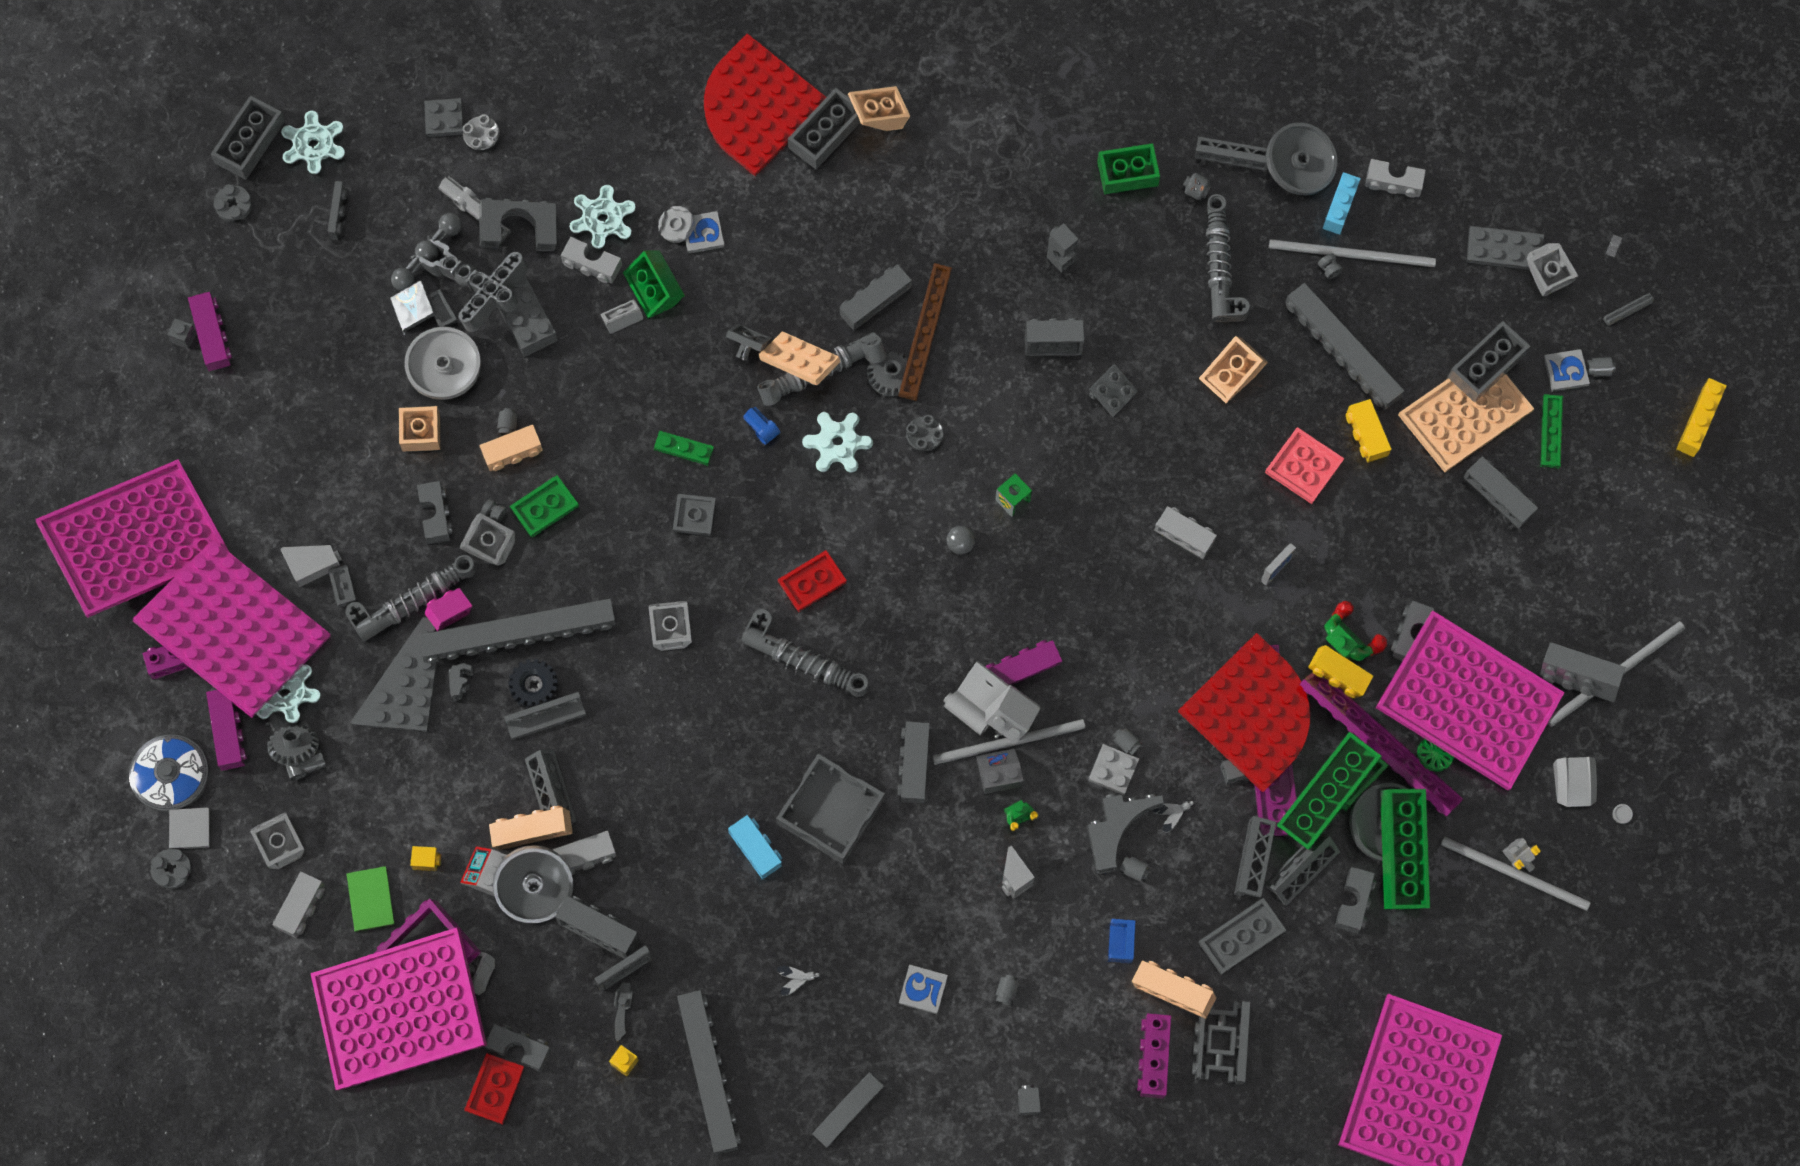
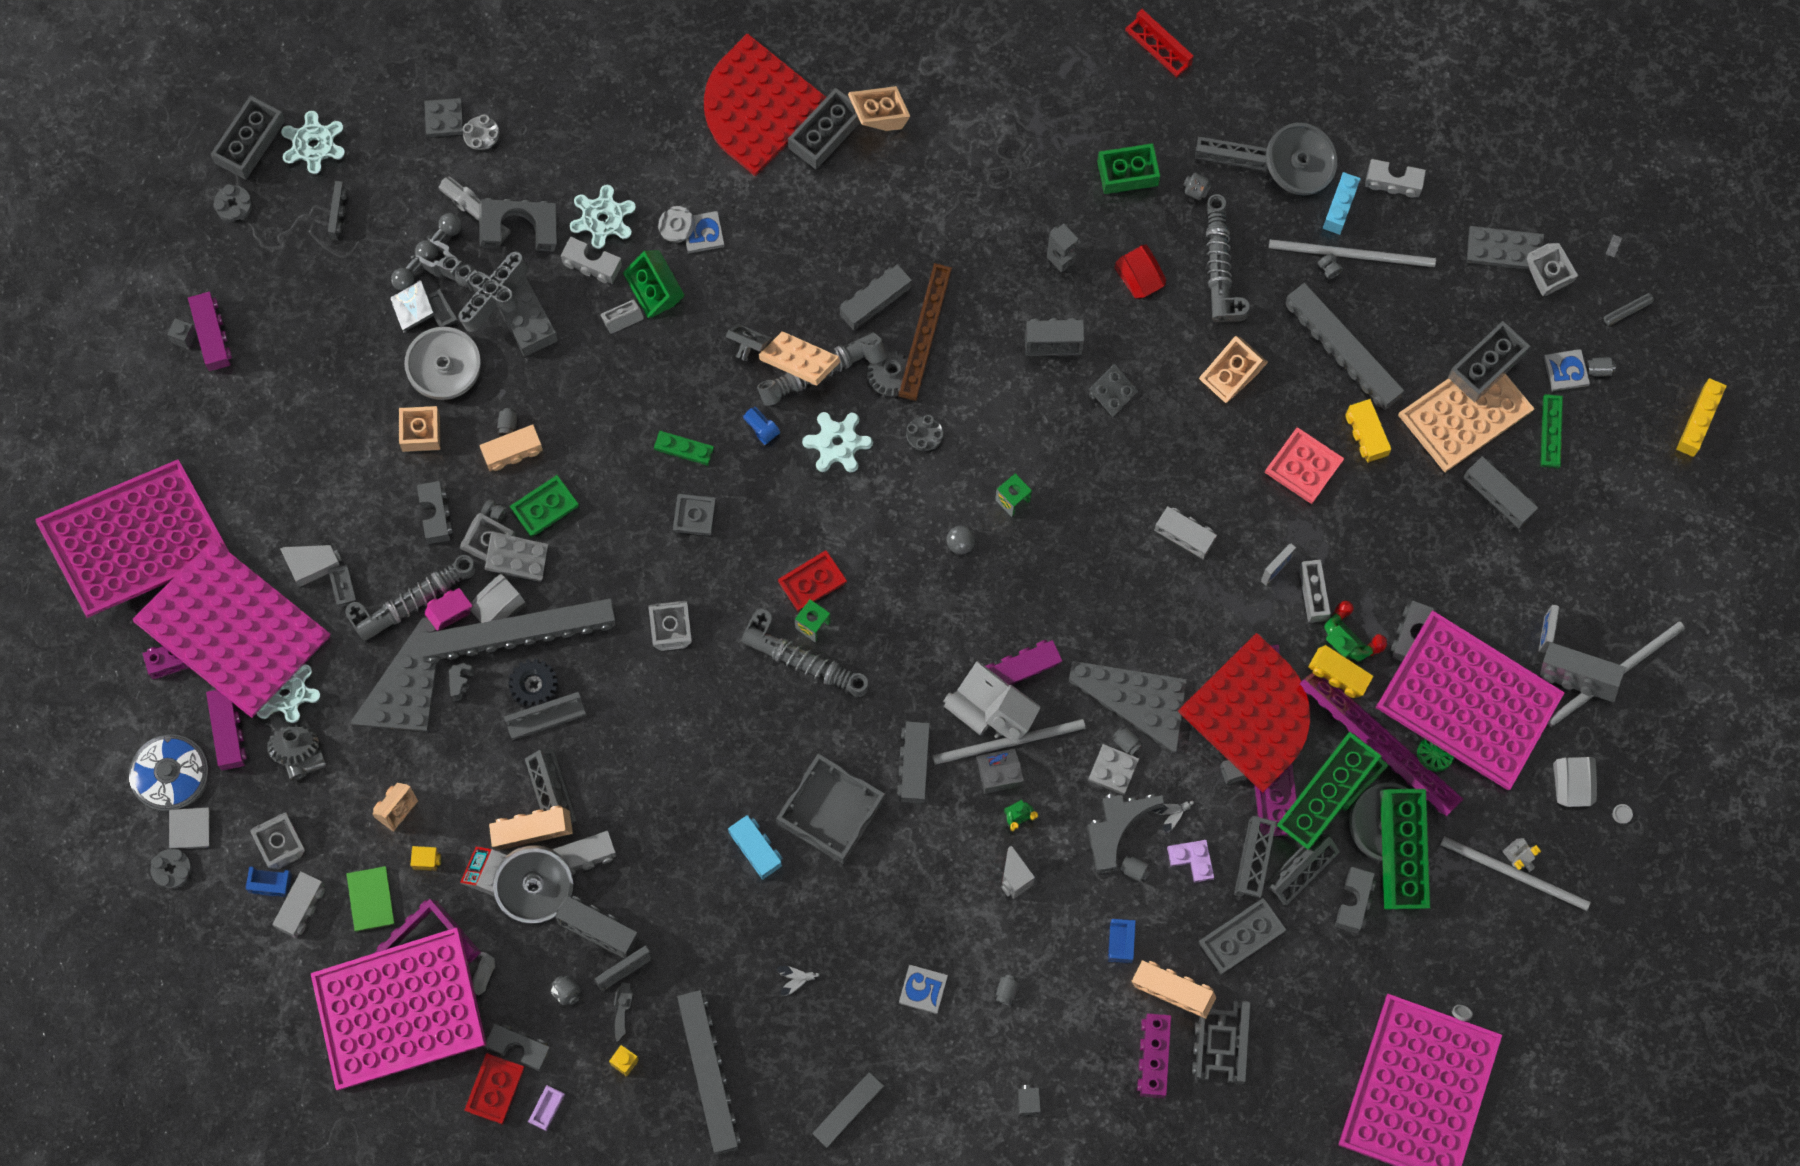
none -> blue panel [246,867,292,897]
none -> light nougat slope [372,783,418,832]
none -> light grey slope [471,574,526,623]
none -> light grey plate [485,532,548,582]
none -> lavender tile [528,1085,565,1131]
none -> dark grey head [551,975,581,1005]
none -> green piece [795,600,831,642]
none -> dark grey wing [1069,661,1187,753]
none -> red slope [1114,245,1167,298]
none -> red fence [1125,9,1194,77]
none -> lavender plate [1167,840,1214,883]
none -> light grey brick [1299,560,1330,623]
none -> light grey piece [1452,1005,1473,1021]
none -> light grey tile [1538,605,1560,653]

